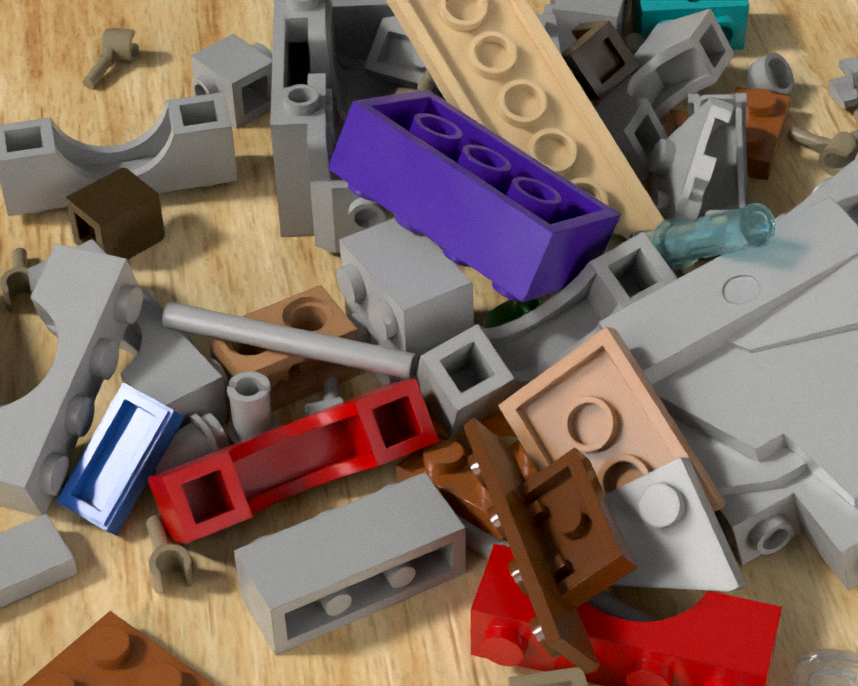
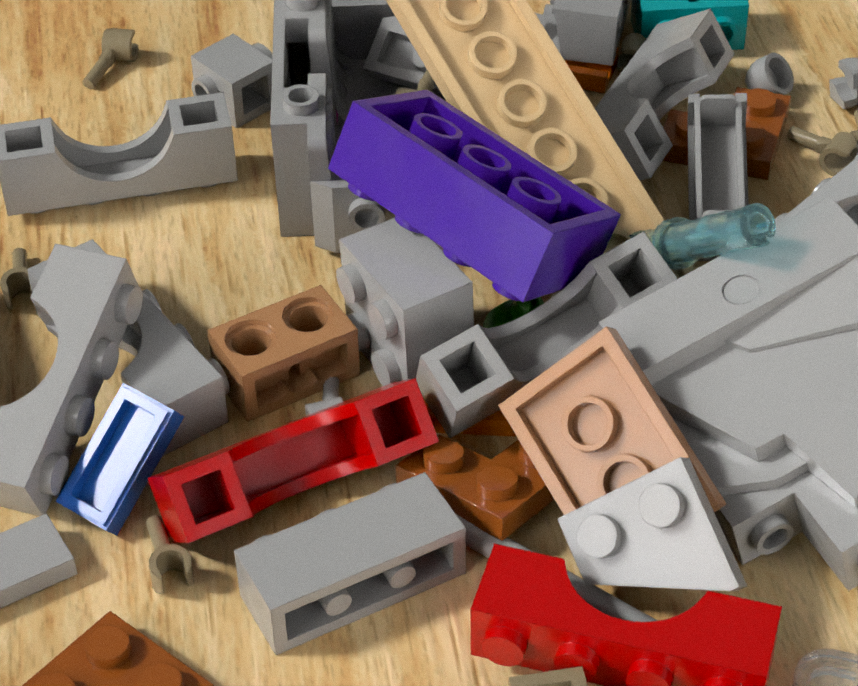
dark brown panel [66,168,165,260] -> none
light grey pin [151,413,229,476] -> none
light grey bar [162,302,417,379] -> none
light grey pin [227,371,280,445] -> none
reddish brown bracket [463,418,637,674] -> none
dark brown panel [561,20,640,101] -> none
light grey wing [649,97,733,243] -> none

